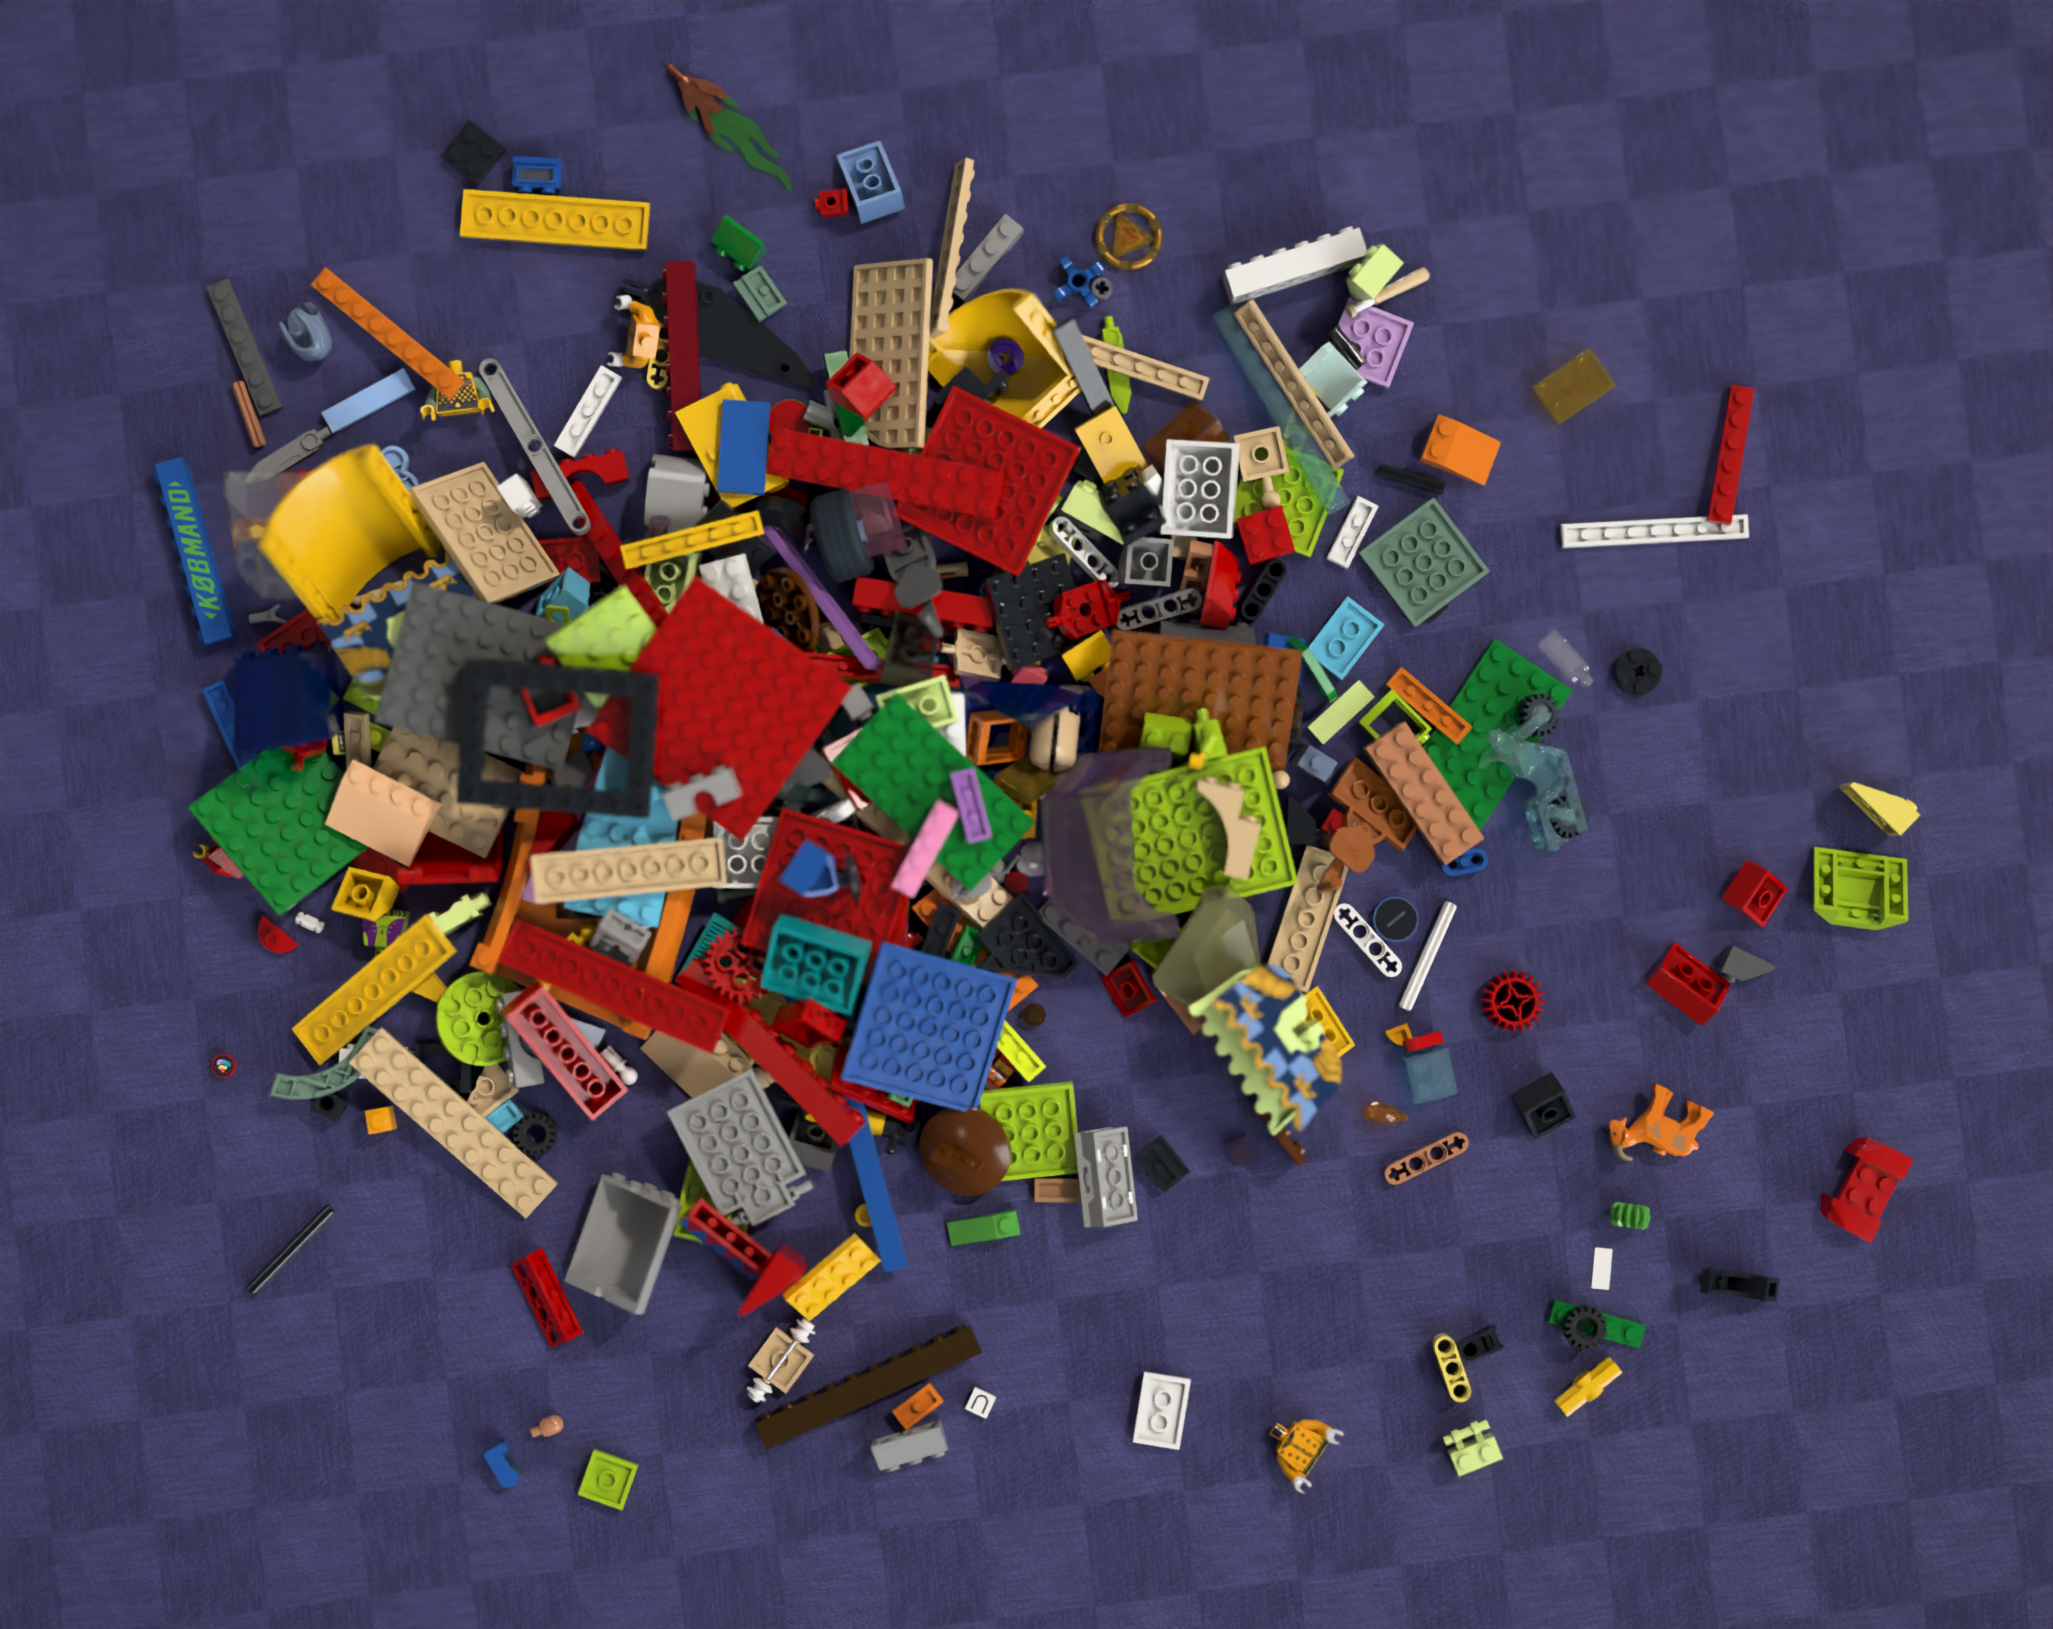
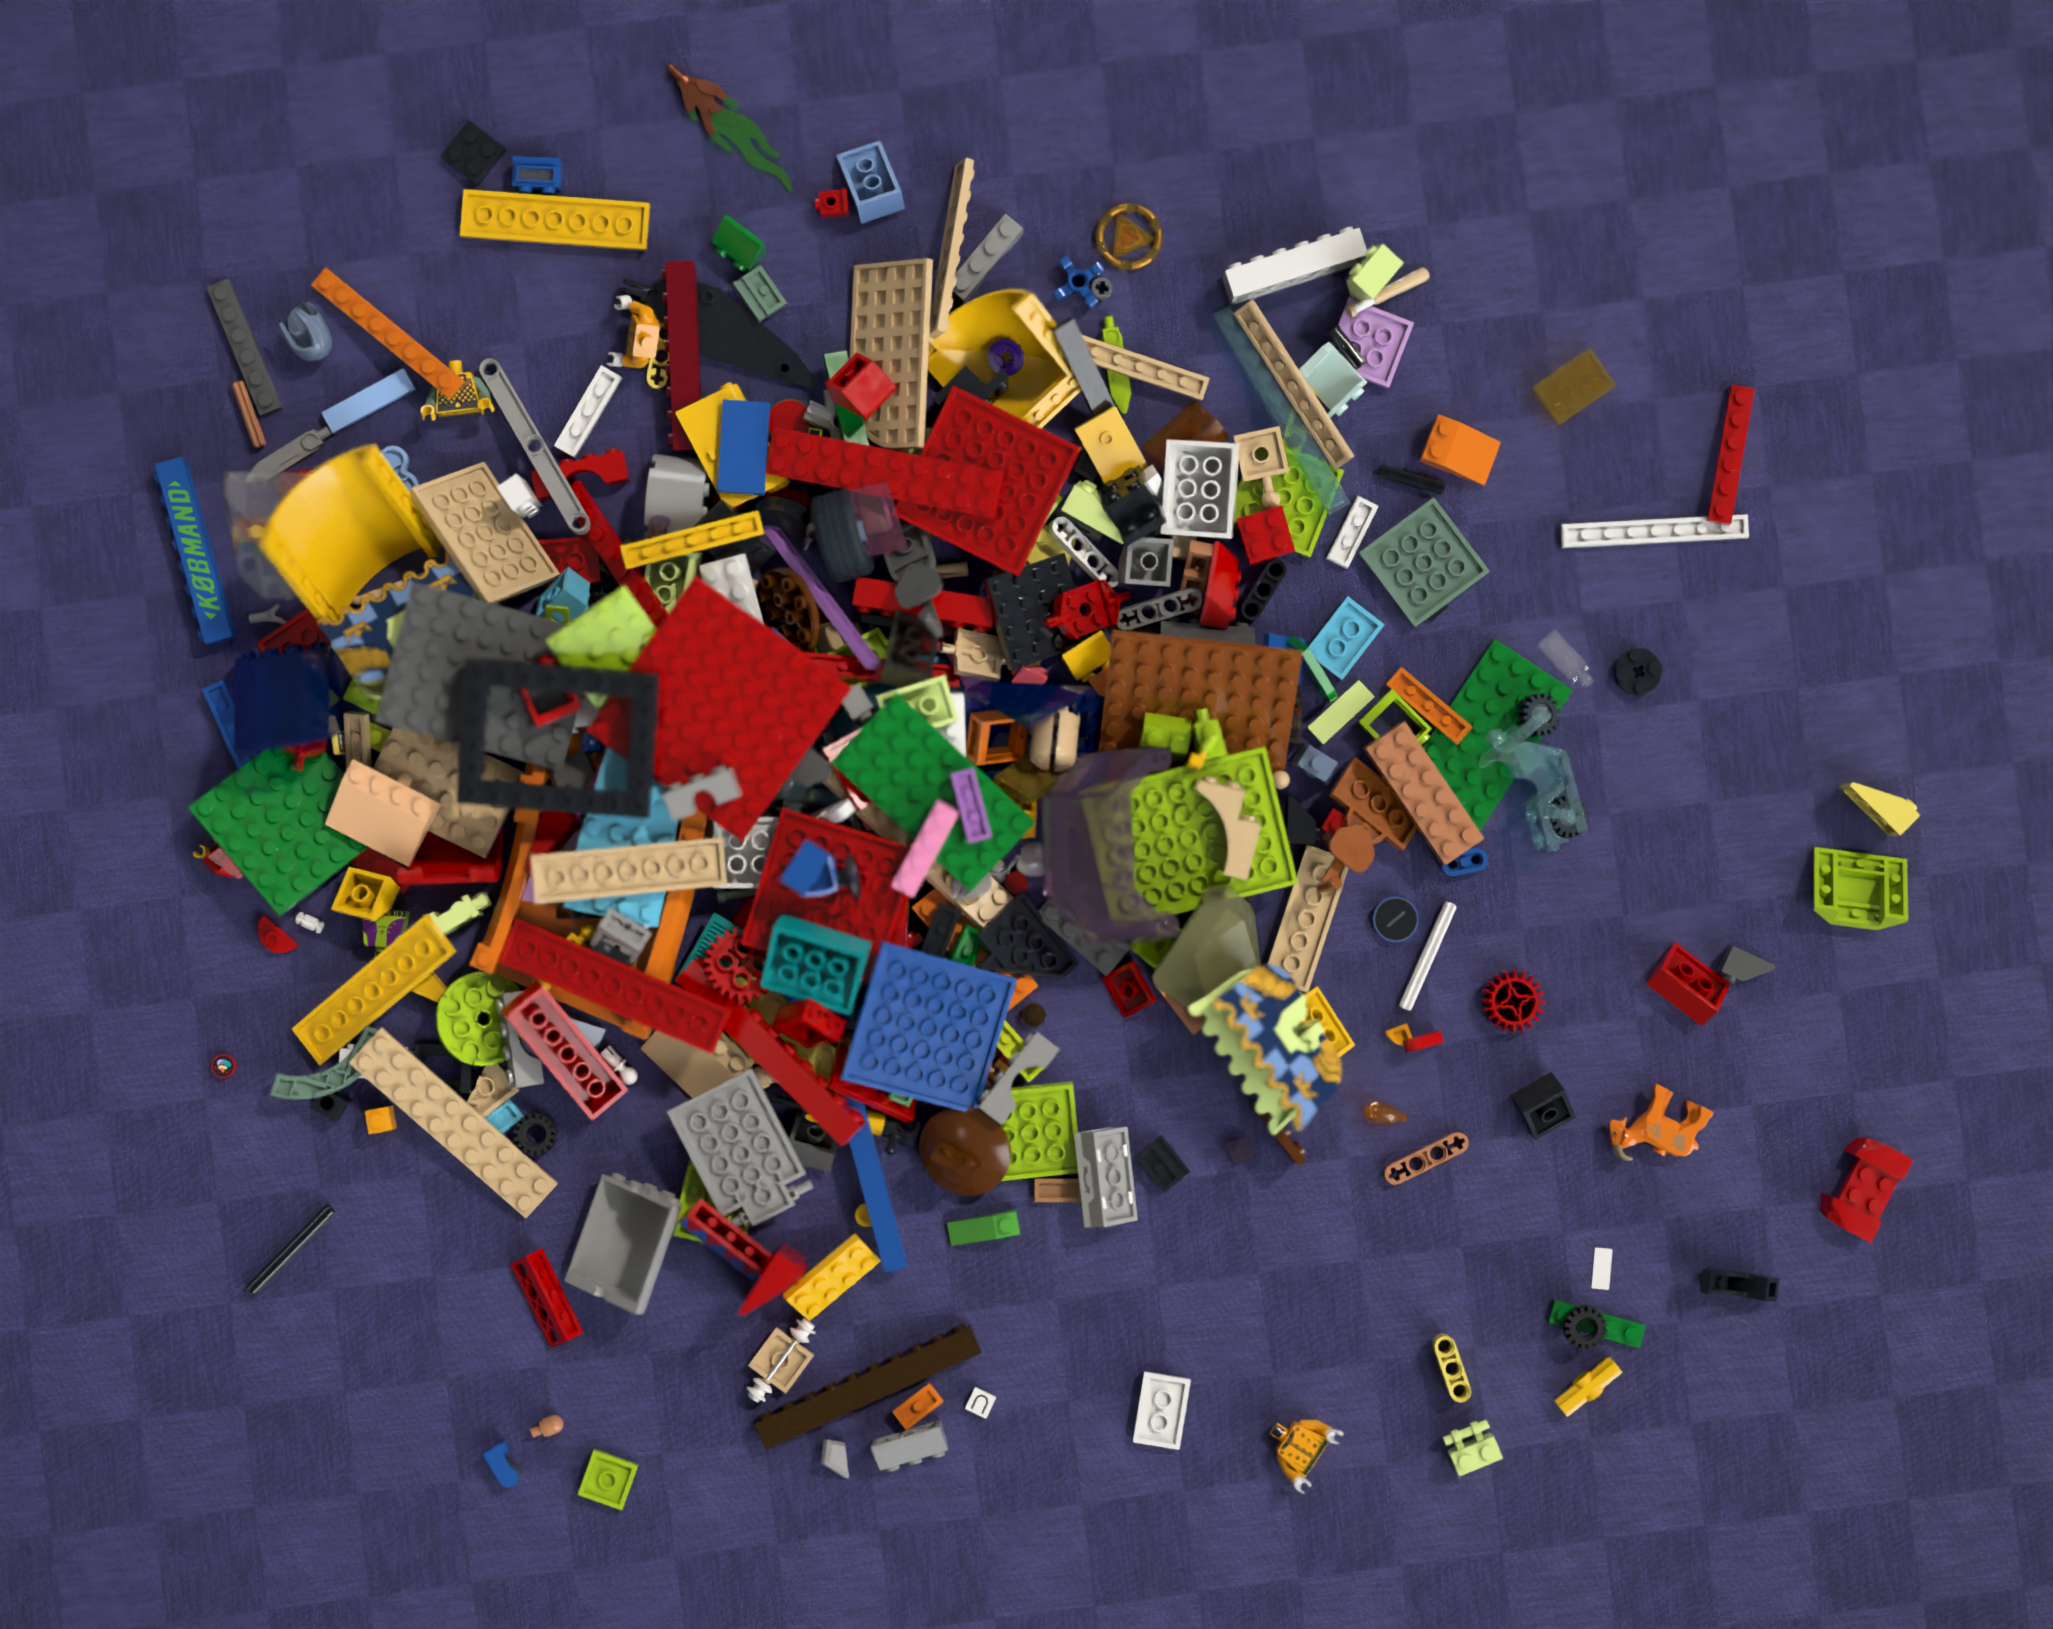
white beam [1333,904,1402,977] -> none
clear light blue slope [1402,1047,1458,1104] -> none
black piece [1456,1325,1504,1361] -> none
bright green gear [1609,1202,1650,1229] -> none
red slope [1721,860,1788,928] -> none
none -> light grey piece [821,1439,849,1478]
none -> light grey arch [979,1032,1060,1125]

